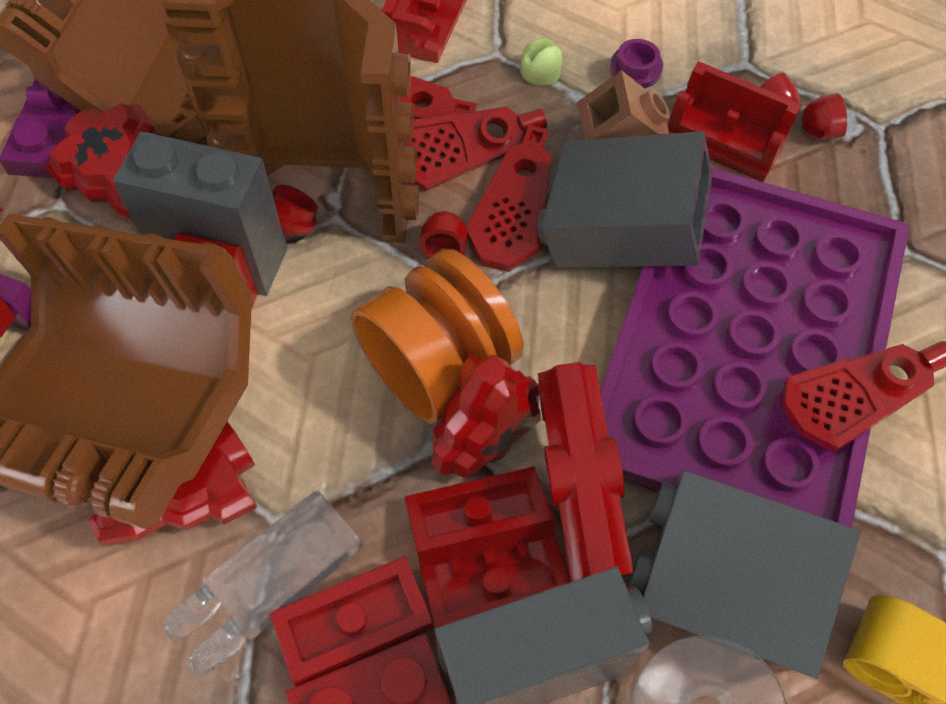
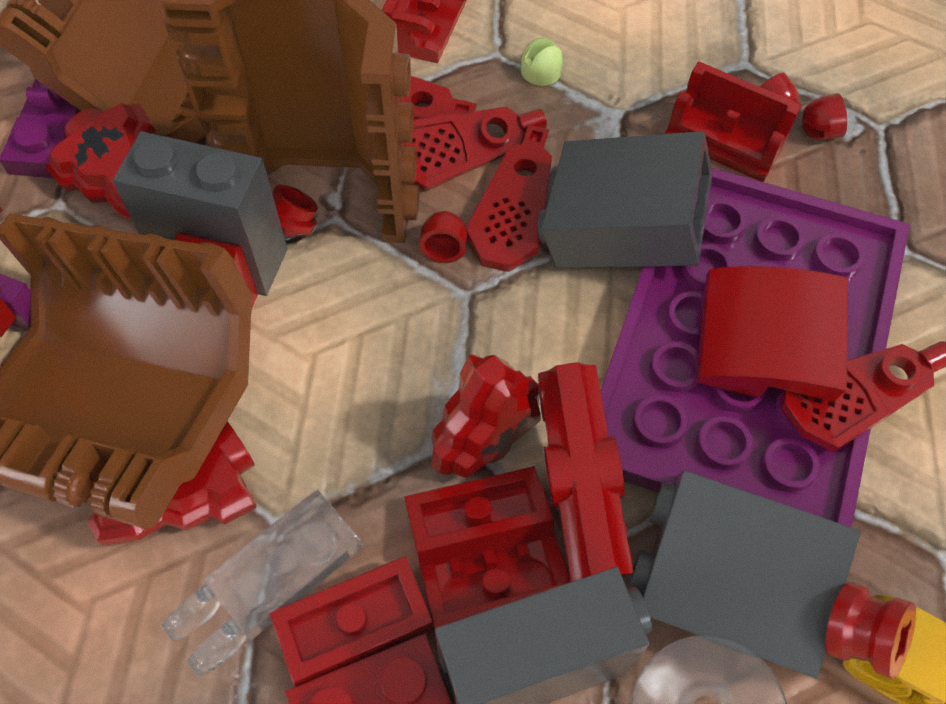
orange wheel [350,249,524,424] -> none
nougat brick [577,70,670,140] -> none
magenta plate [610,39,663,88] -> none
none -> red slope [696,266,848,402]
none -> red wheel [825,582,916,679]

